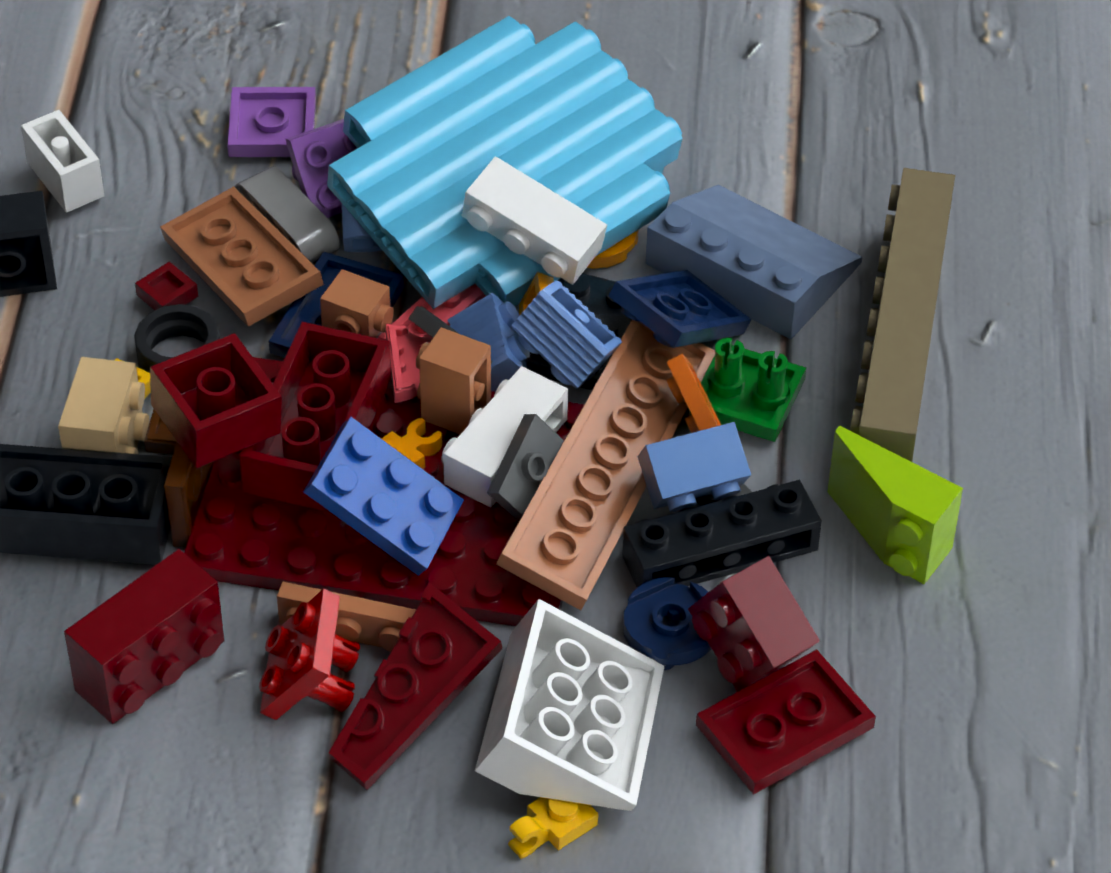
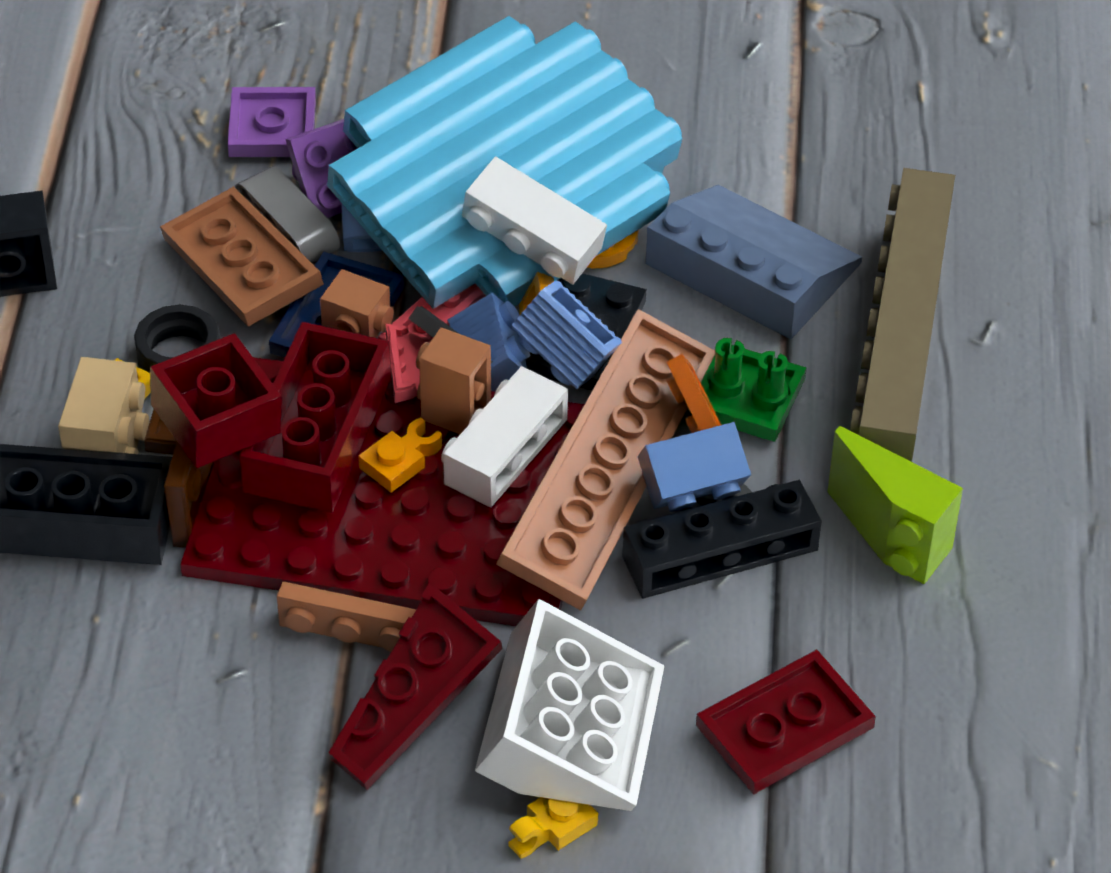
white brick [21,110,104,213] -> none
dark red brick [64,549,225,725] -> none
dark red plate [135,261,199,310] -> none
red plate [259,588,360,720] -> none
plate [303,417,464,576] -> none
dark grey plate [487,414,564,519] -> none
dark blue plate [608,270,752,348] -> none
dark blue plate [623,577,712,670] -> none
dark red brick [688,556,820,692] -> none

